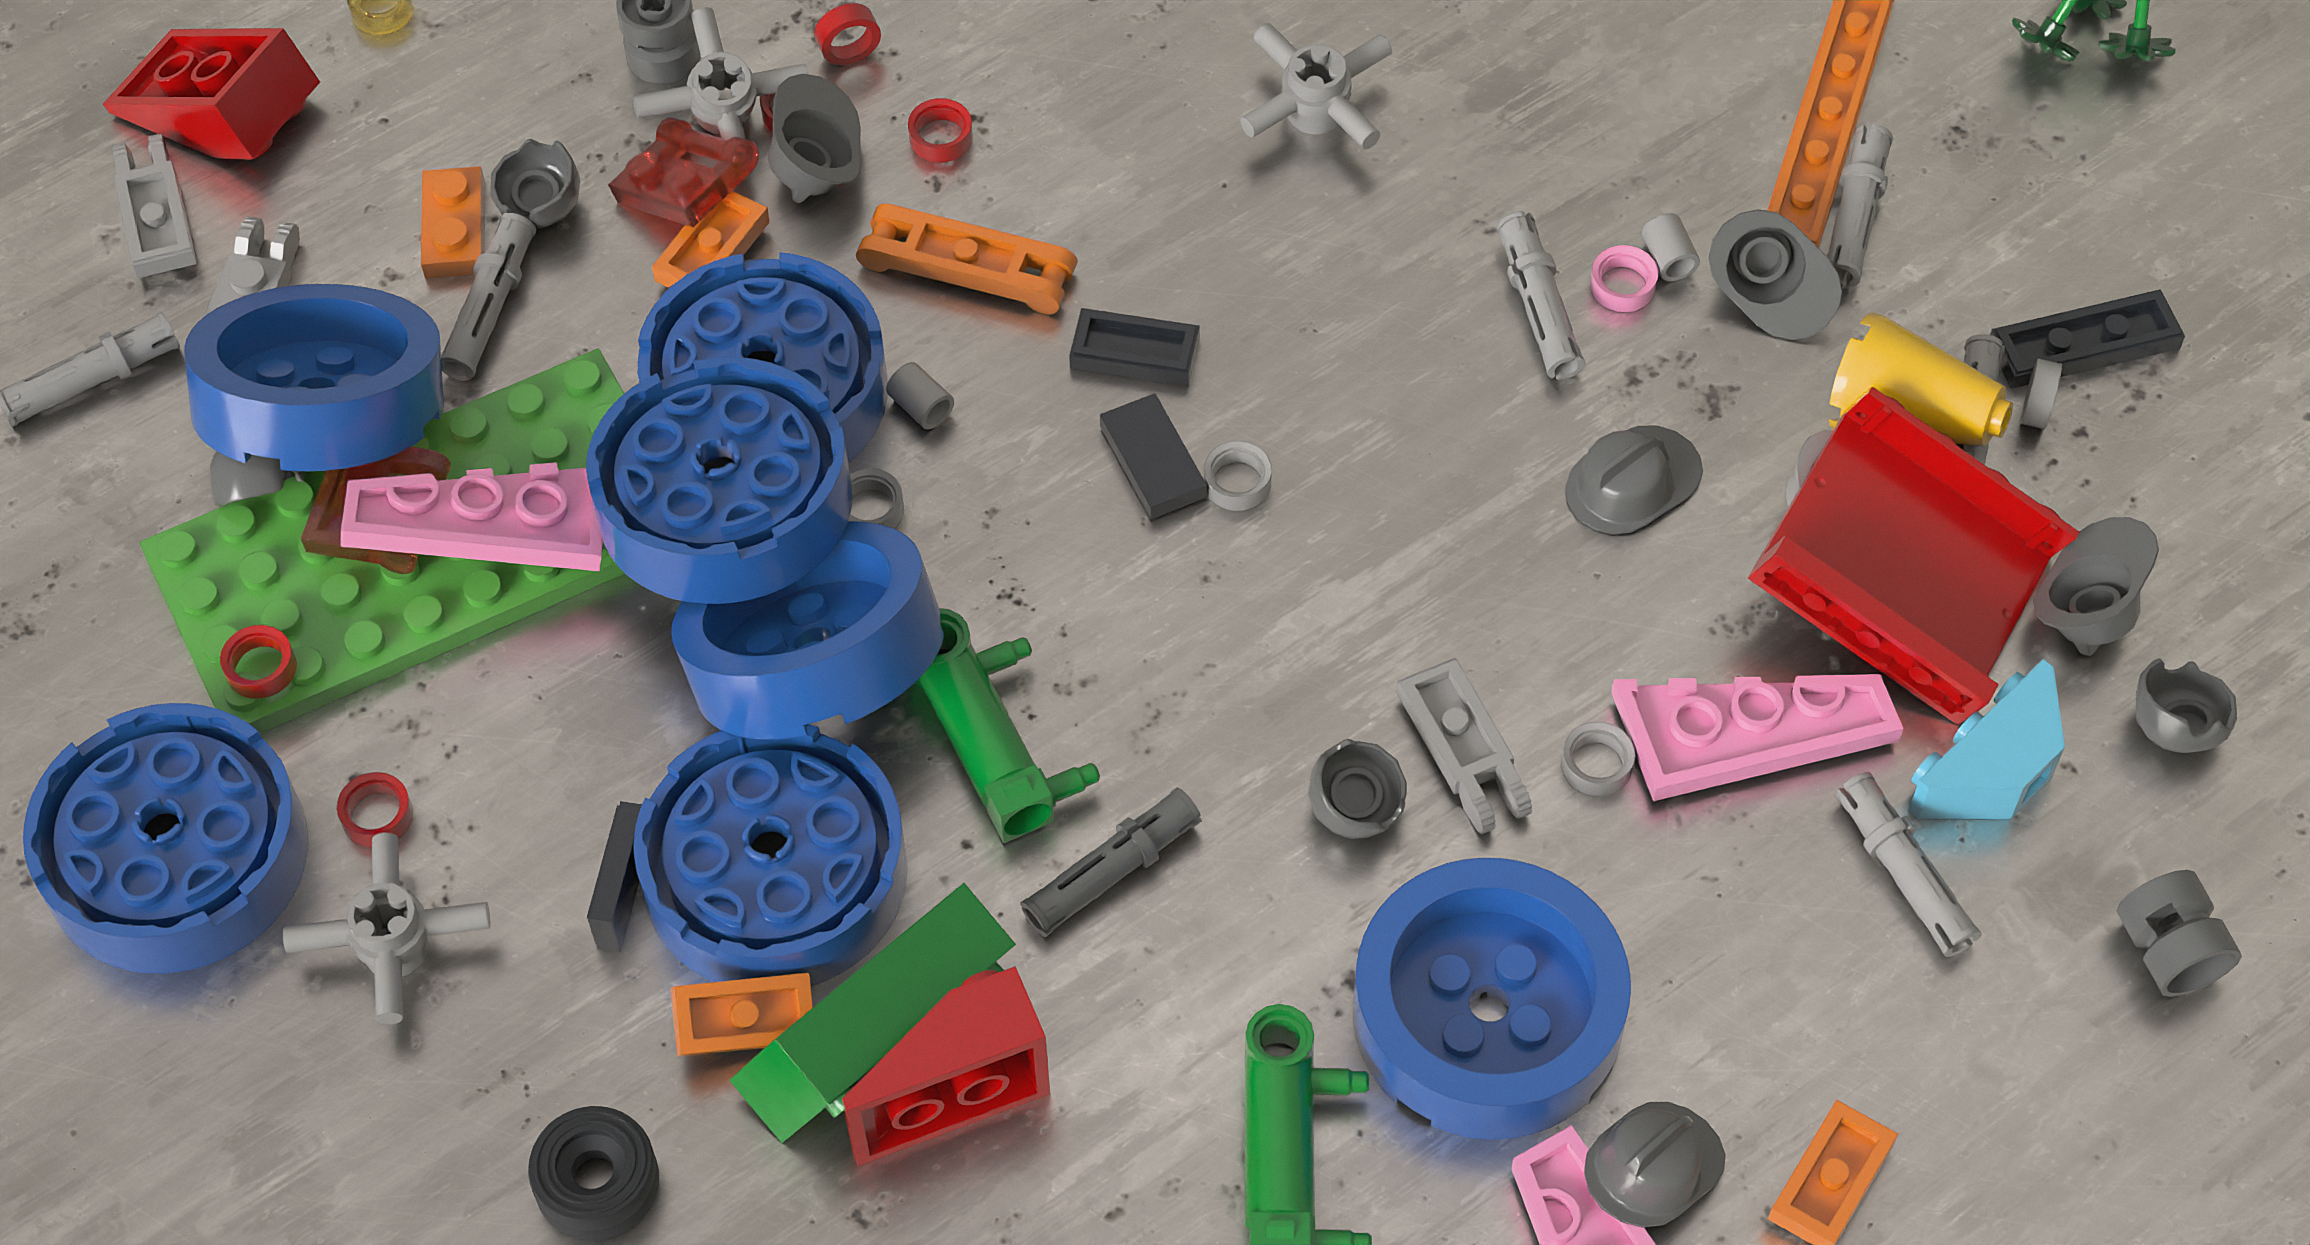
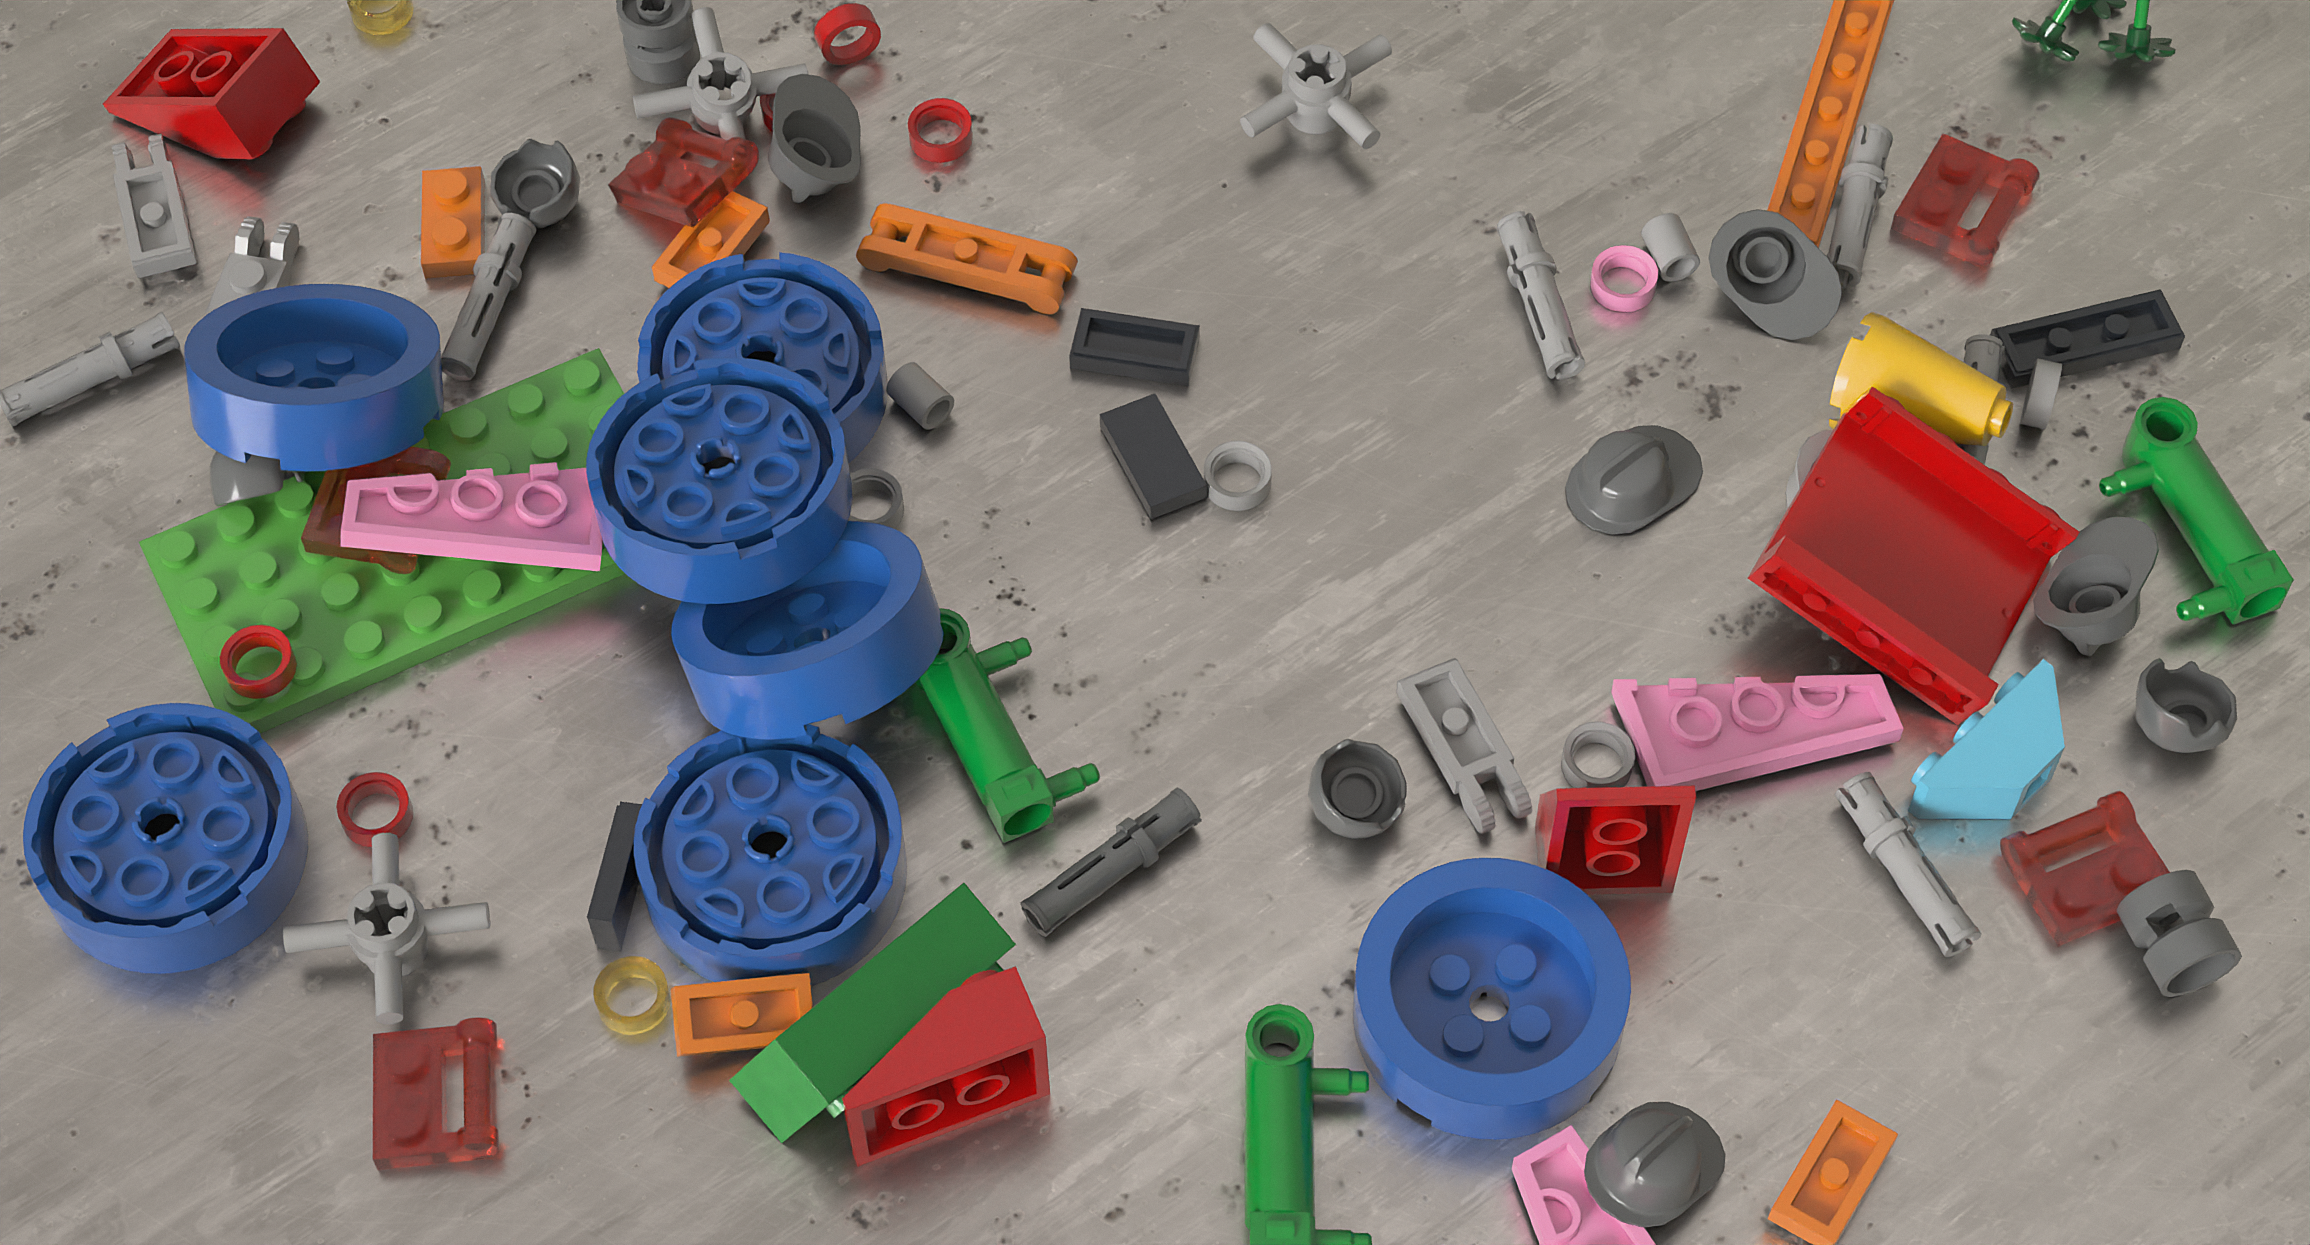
black tyre [528,1106,659,1241] -> none
none -> clear red plate [372,1017,499,1170]
none -> clear yellow piece [593,956,671,1035]
none -> red slope [1535,785,1696,895]
none -> clear red plate [1891,133,2040,266]
none -> clear red plate [2000,791,2170,947]
none -> green piece [2099,397,2294,625]

